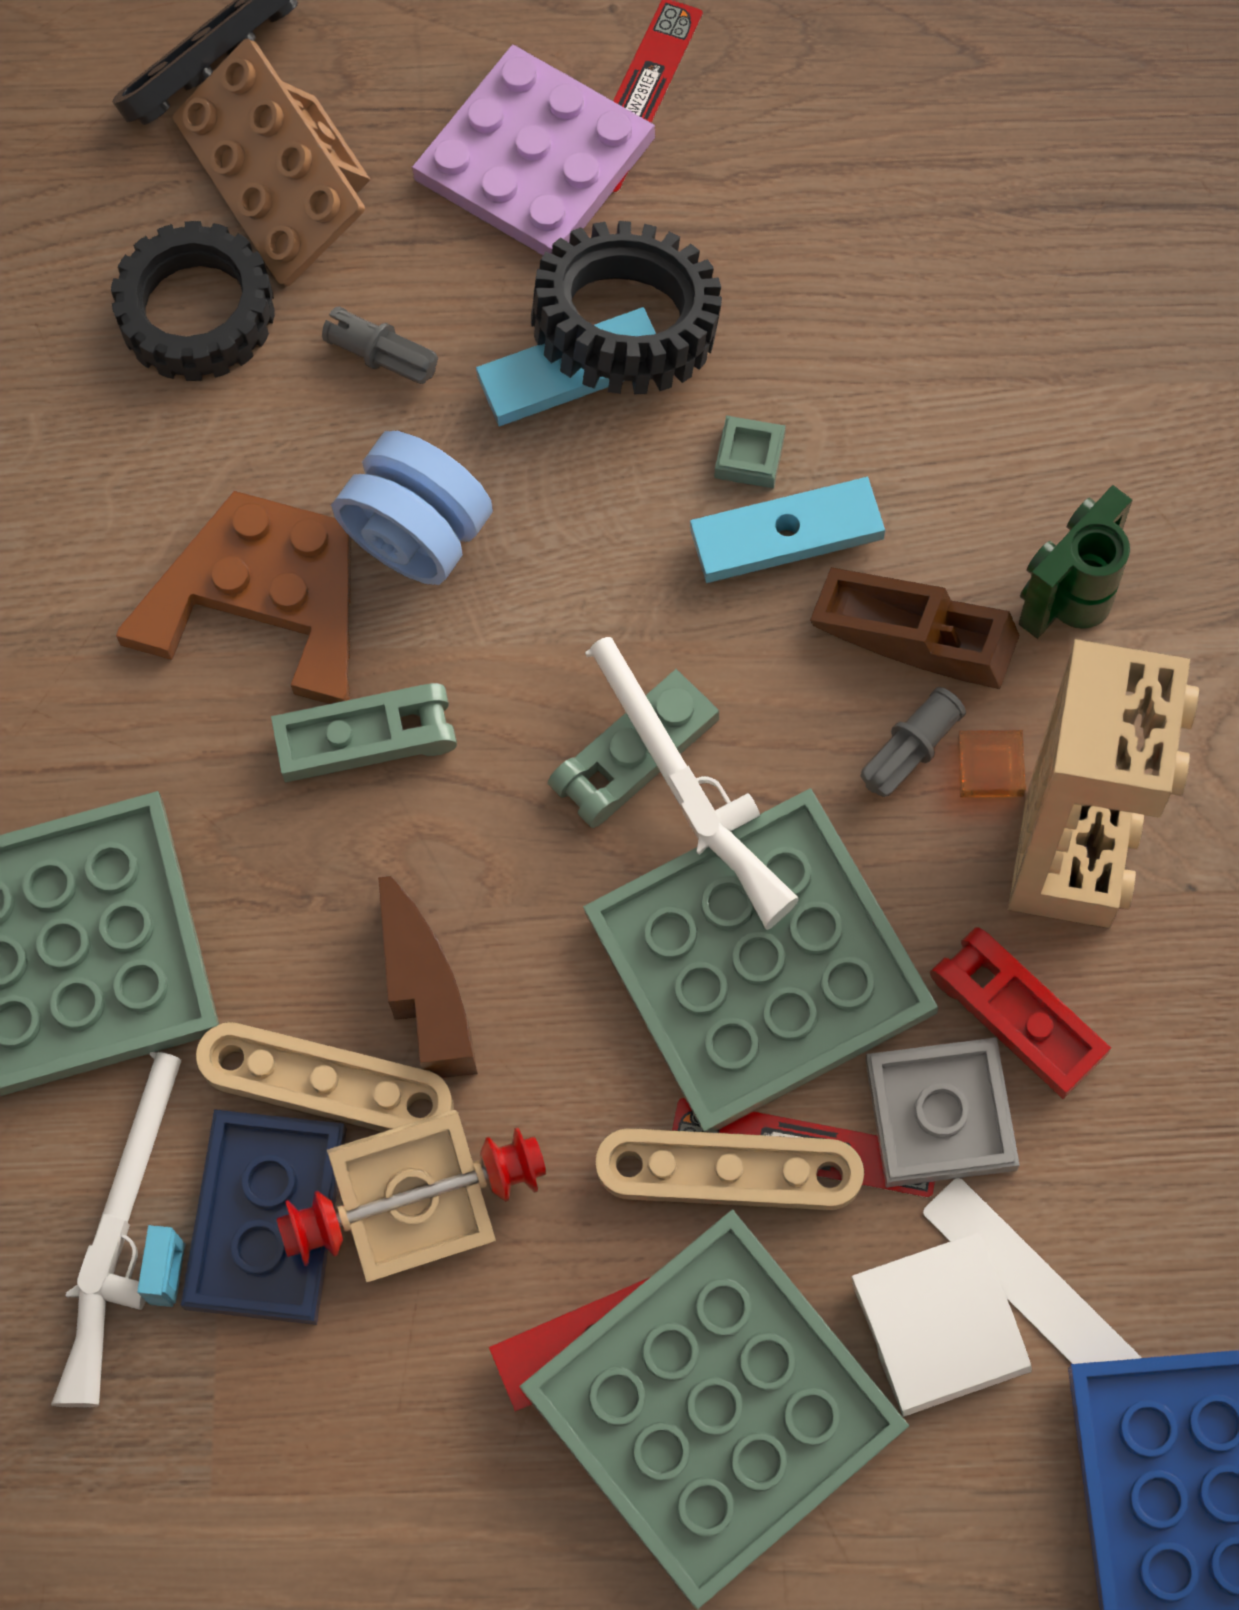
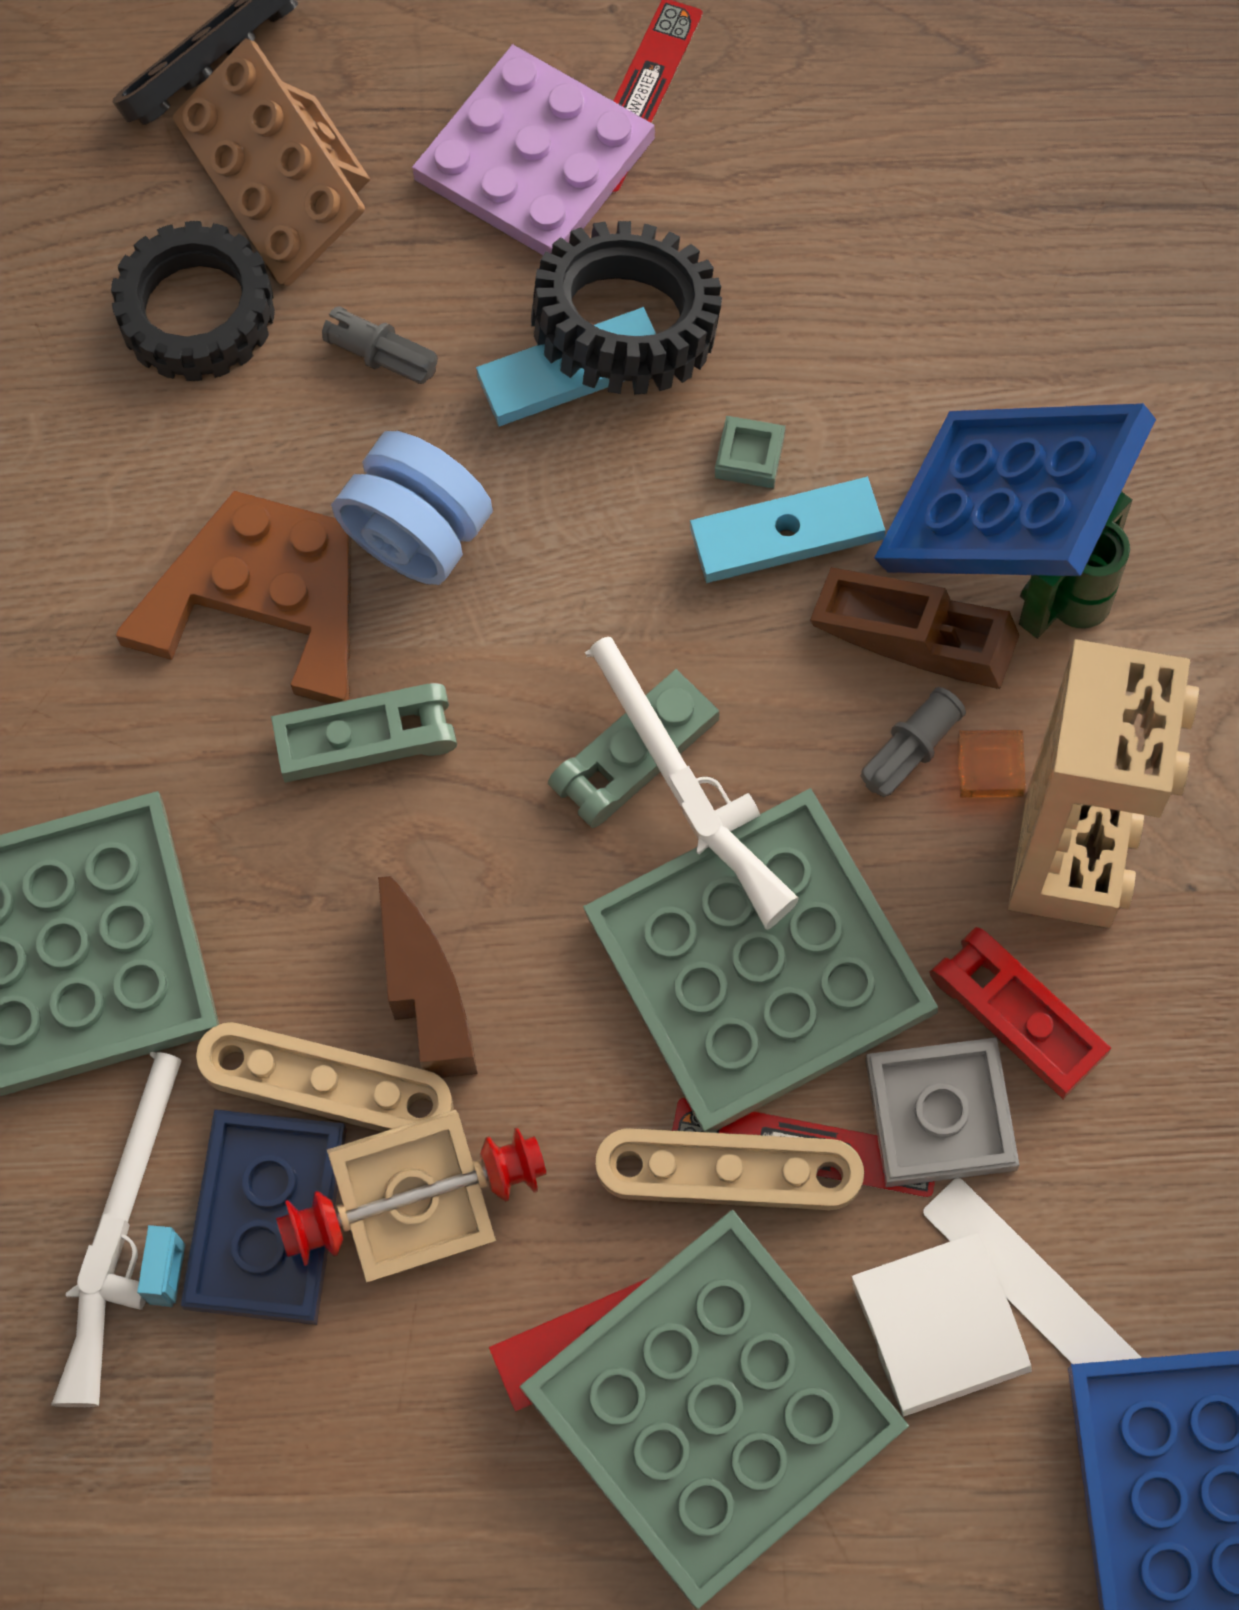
none -> blue plate [874,403,1156,576]

